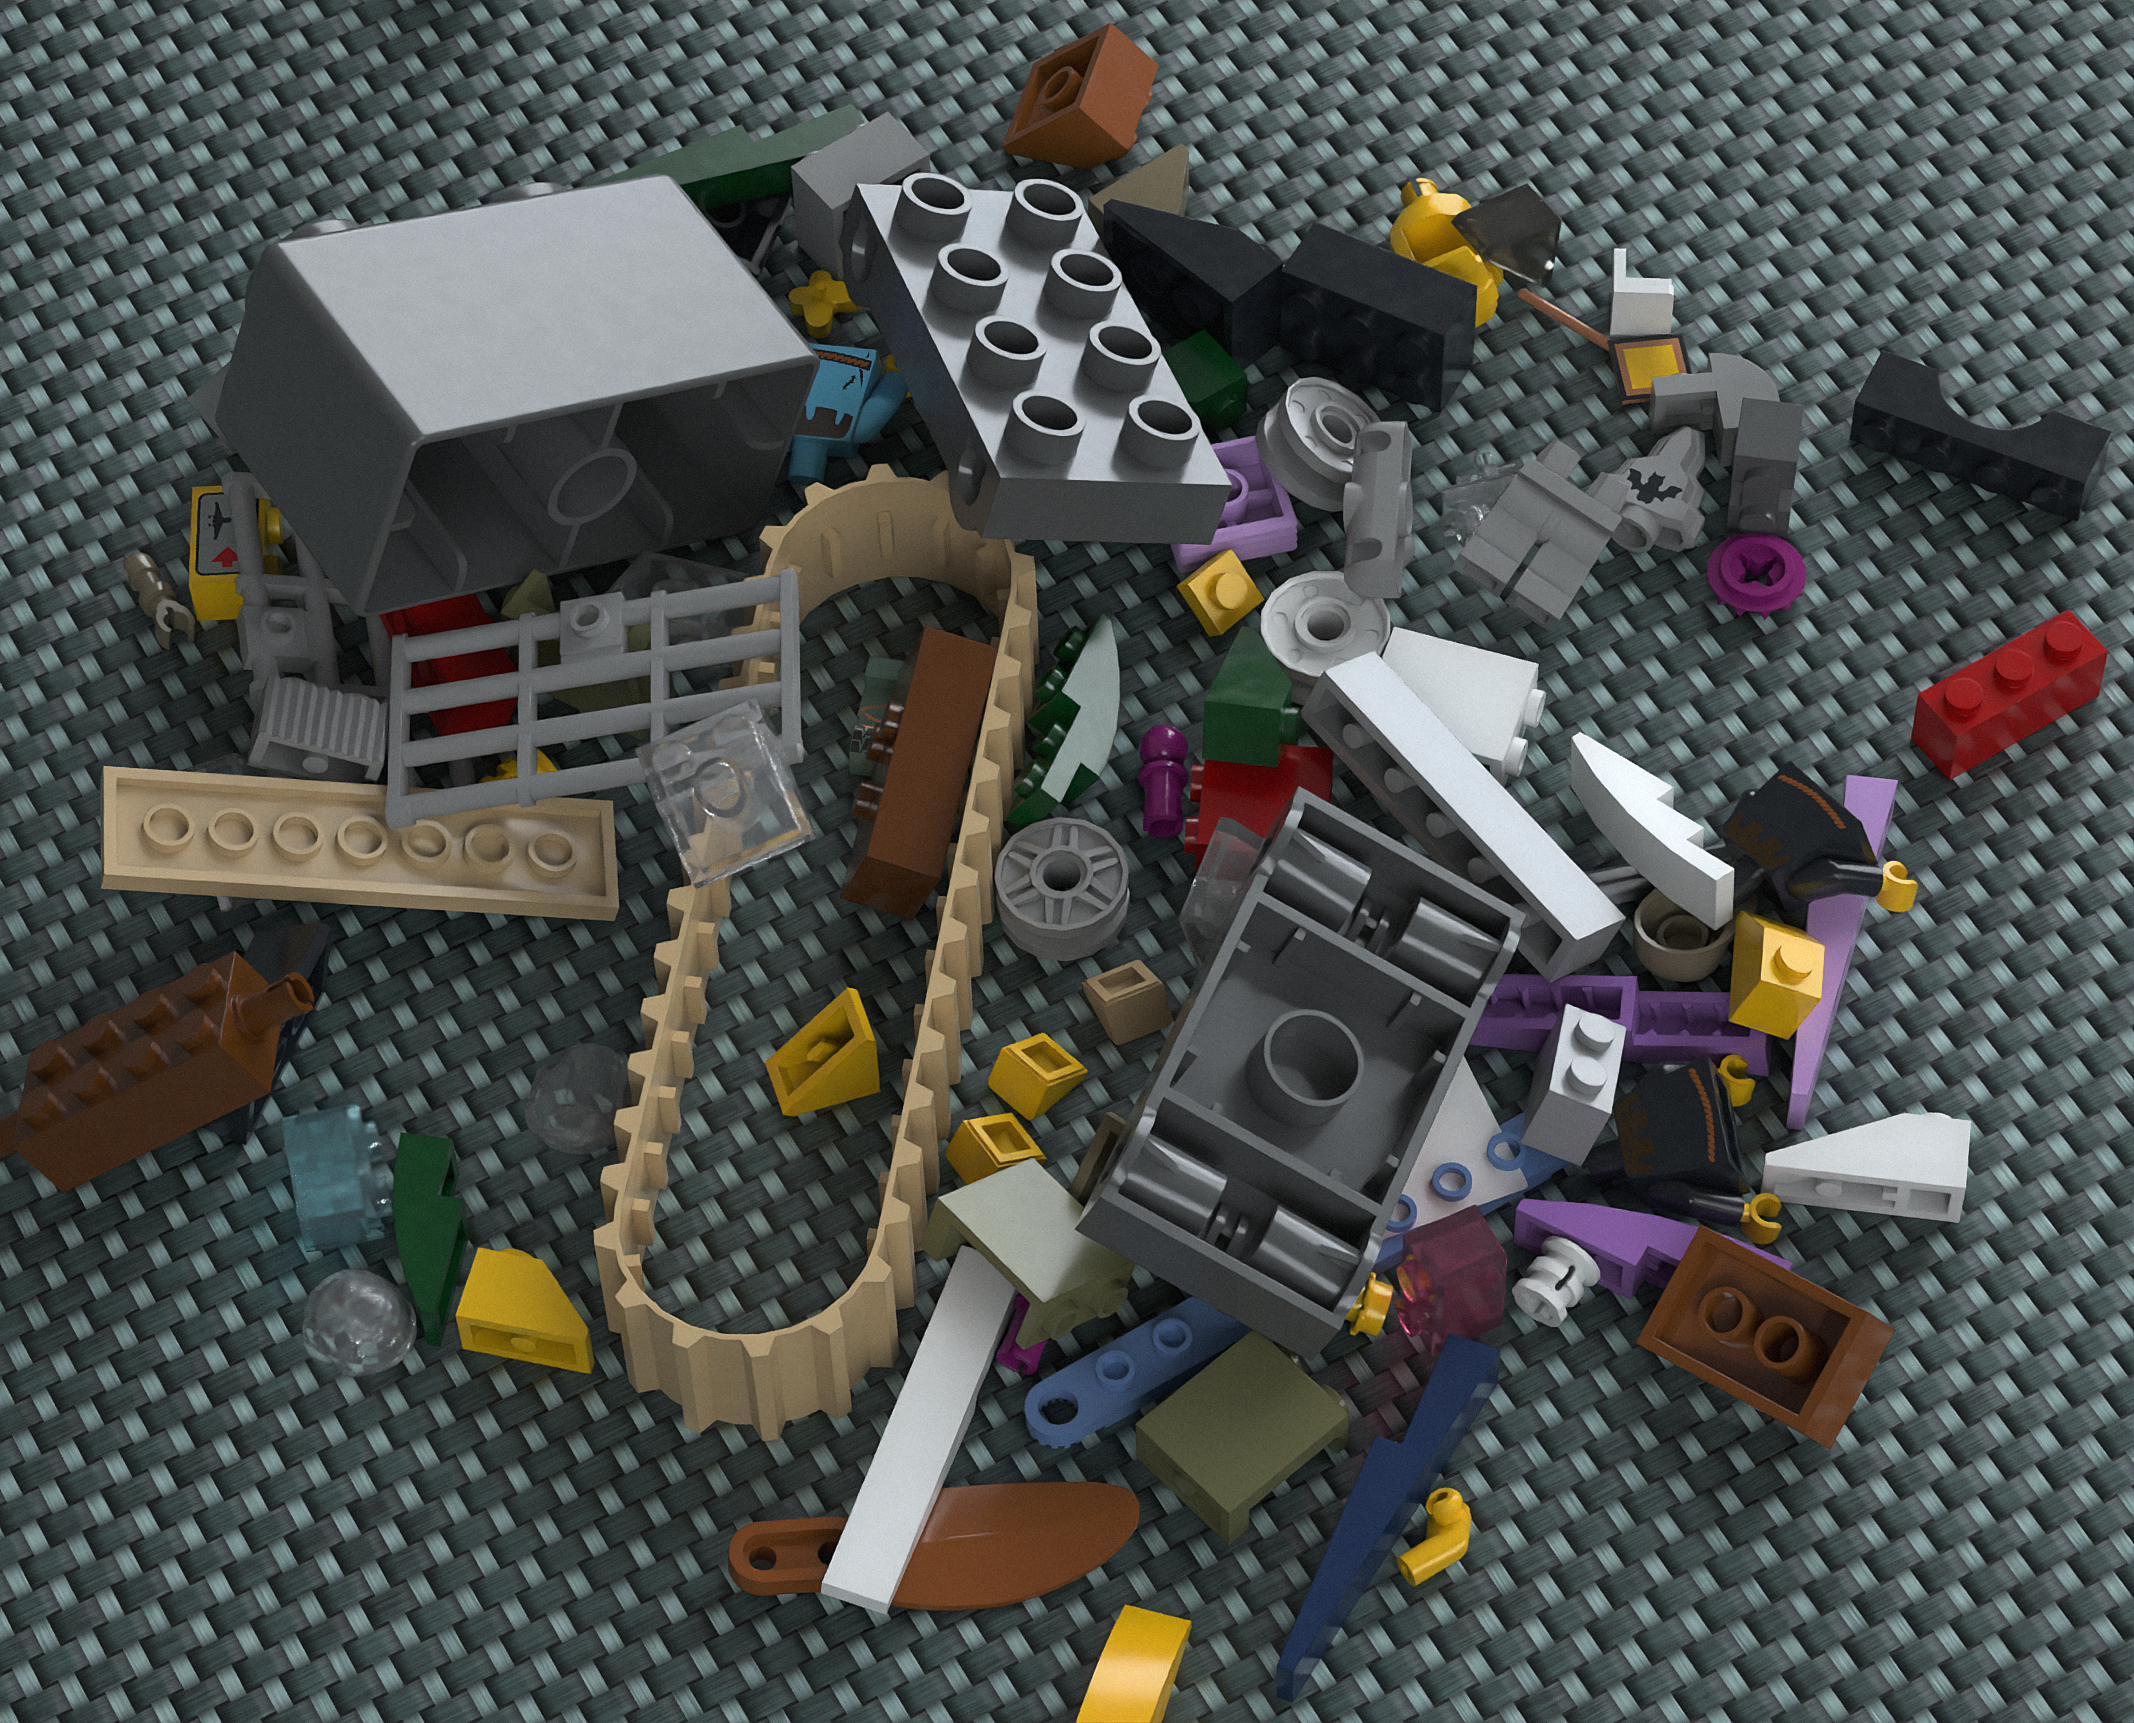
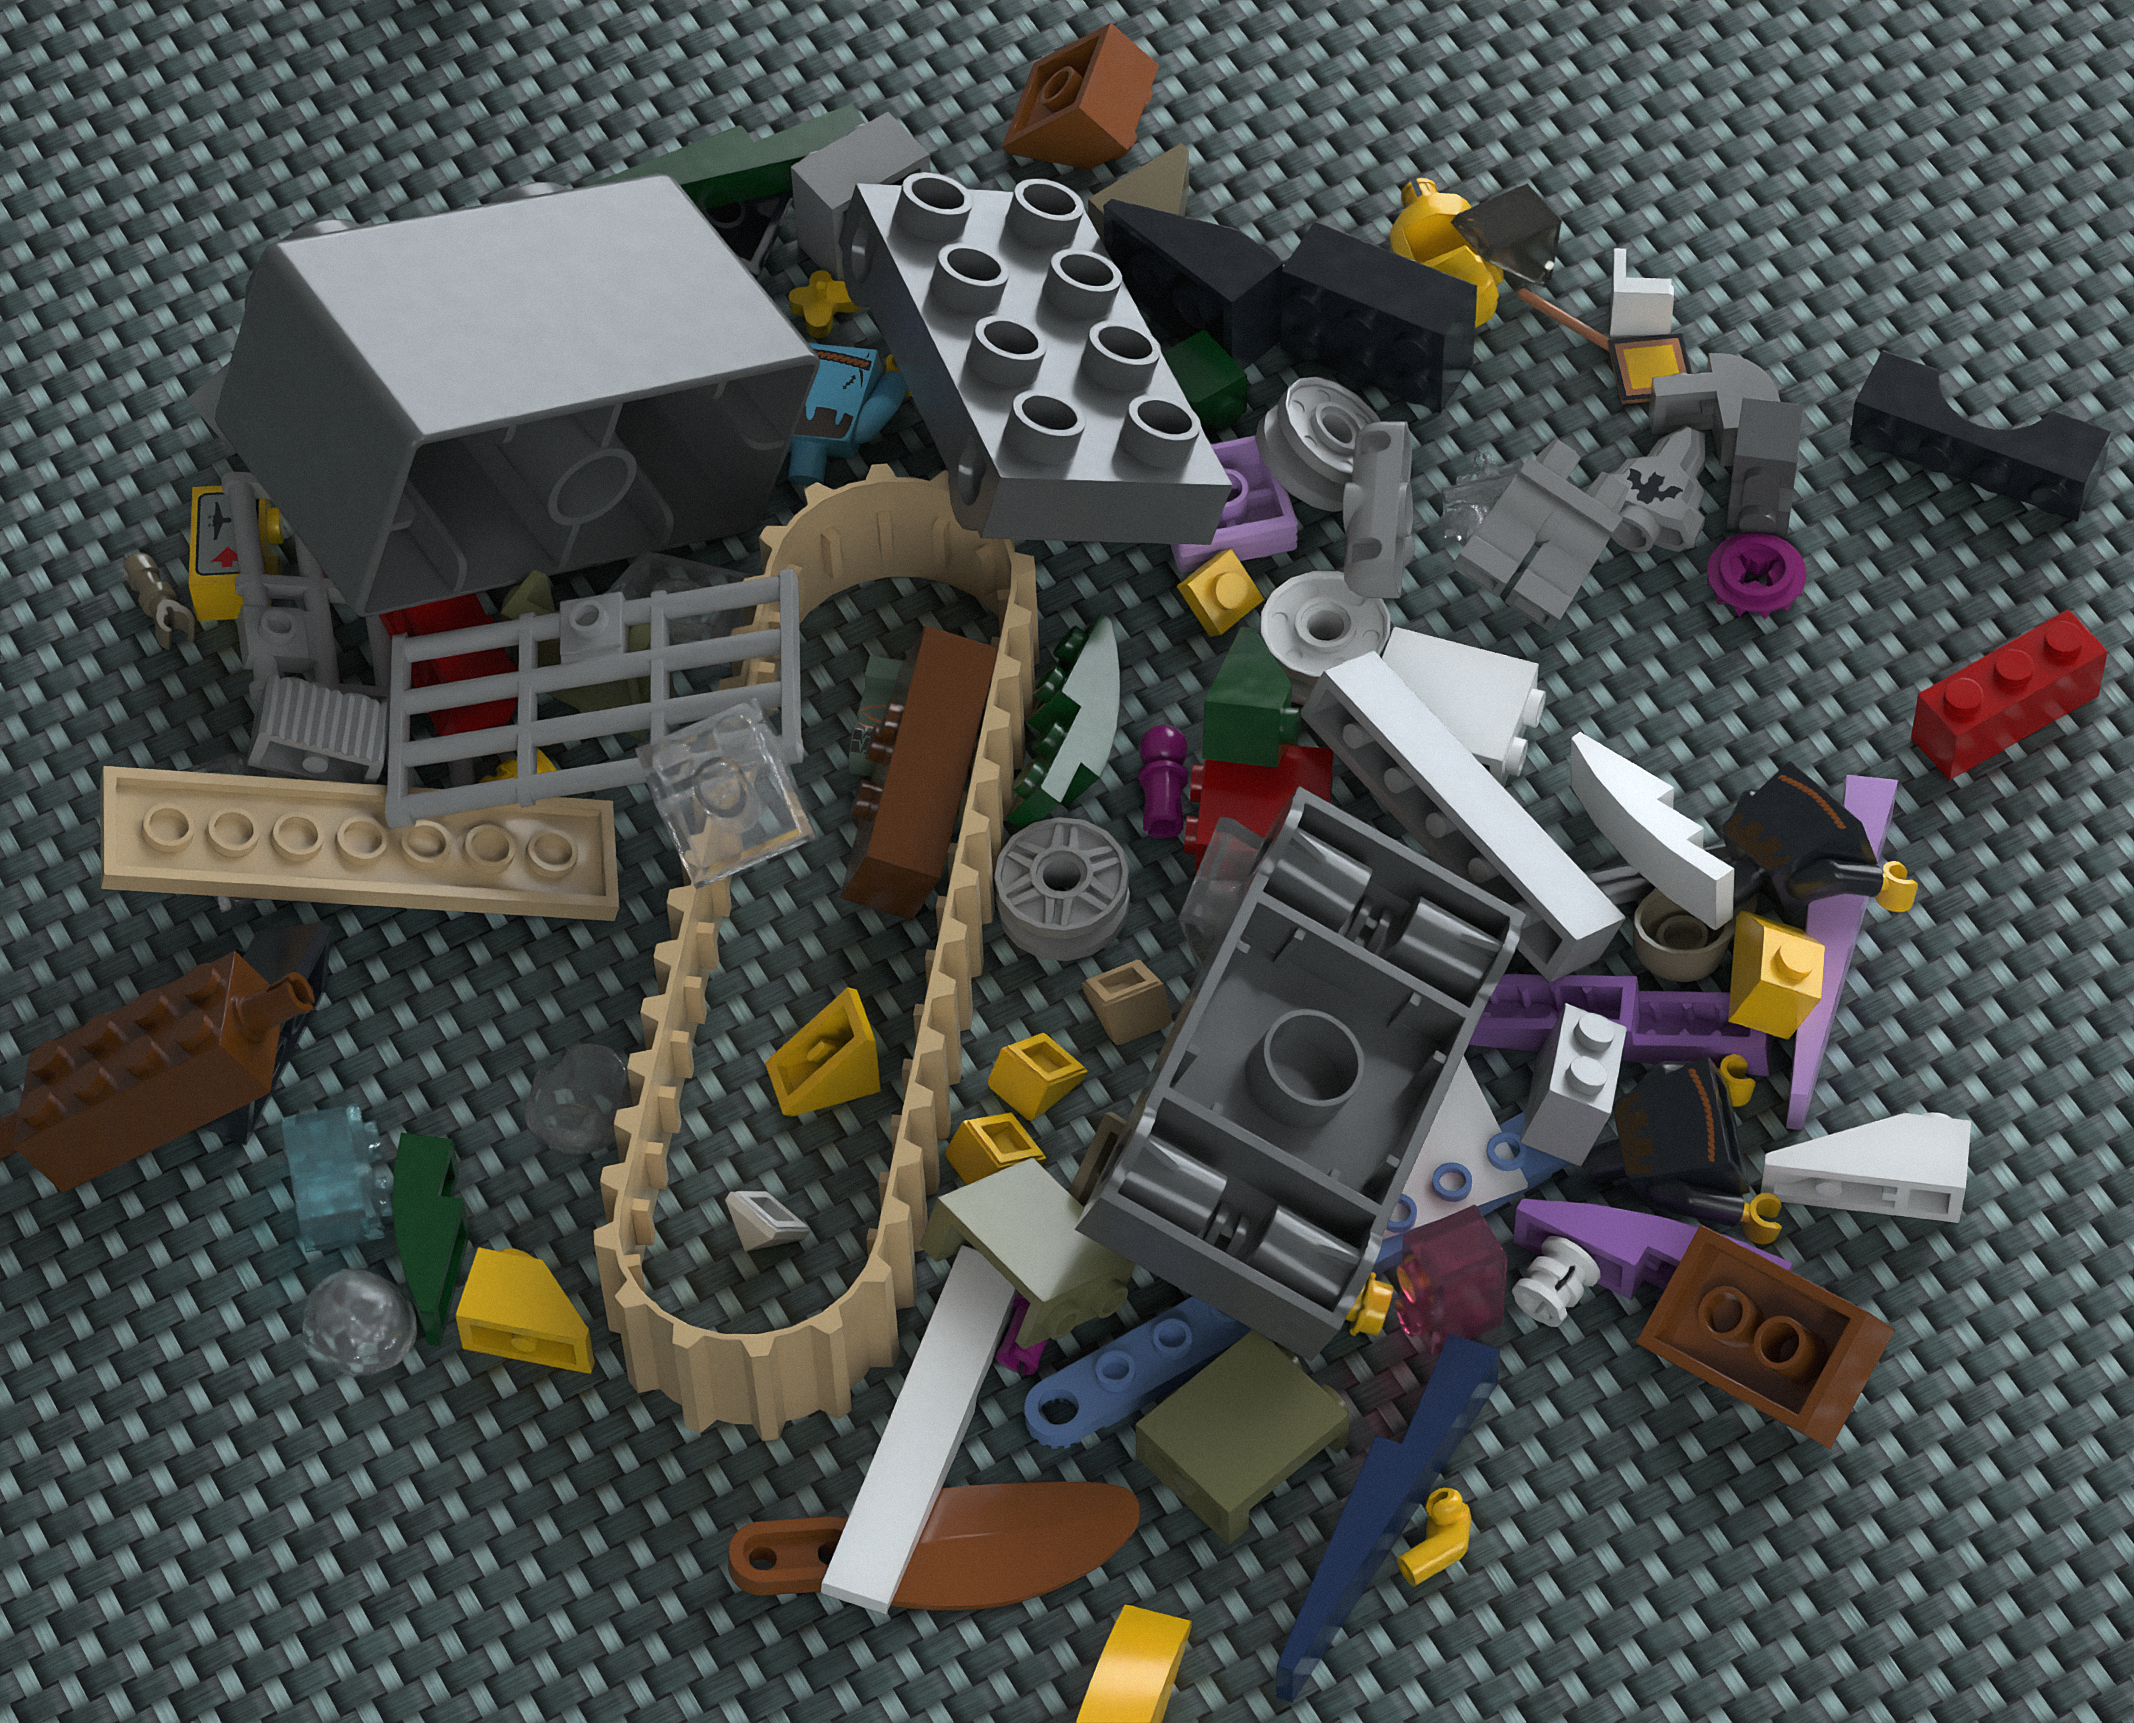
none -> white slope [725,1191,810,1252]

